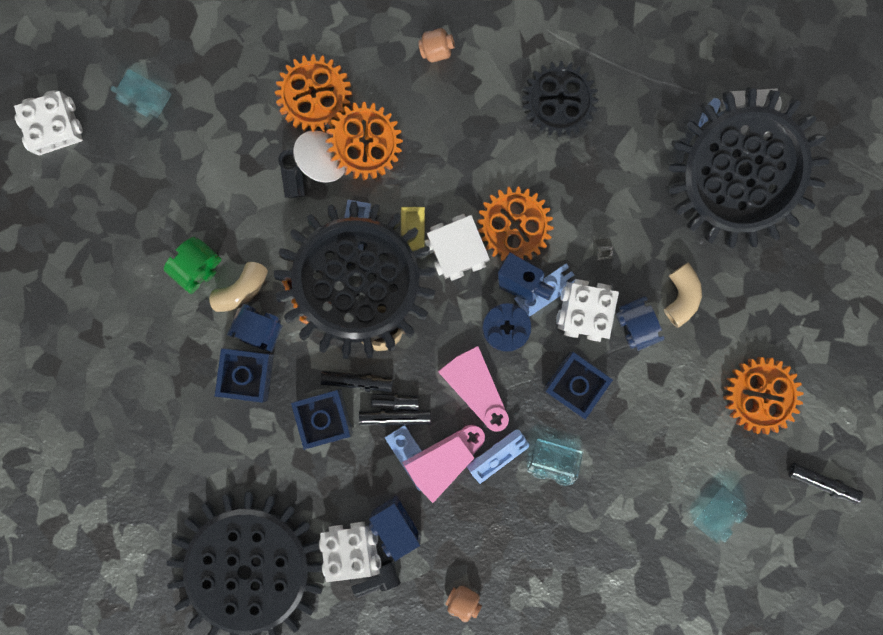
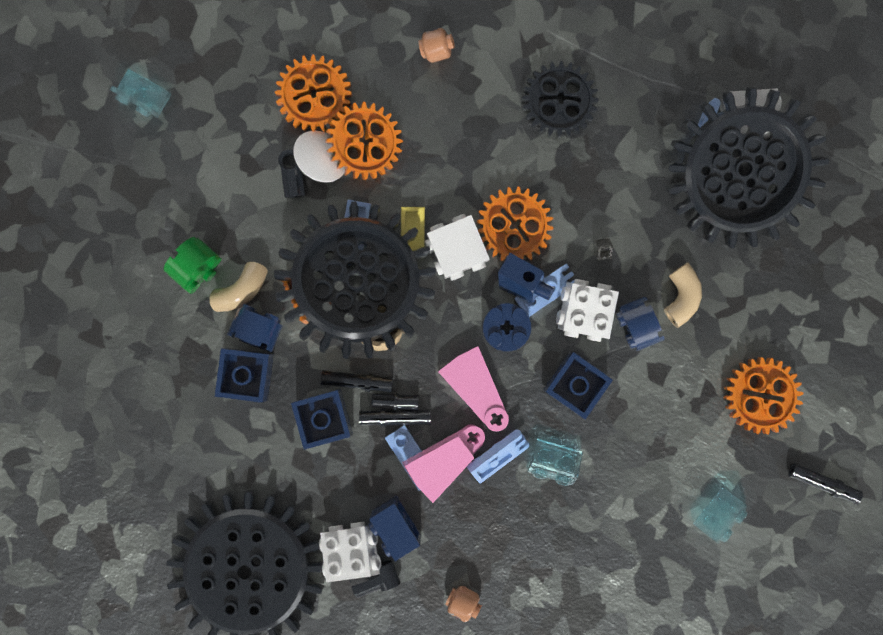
white brick [14,90,83,155] -> none

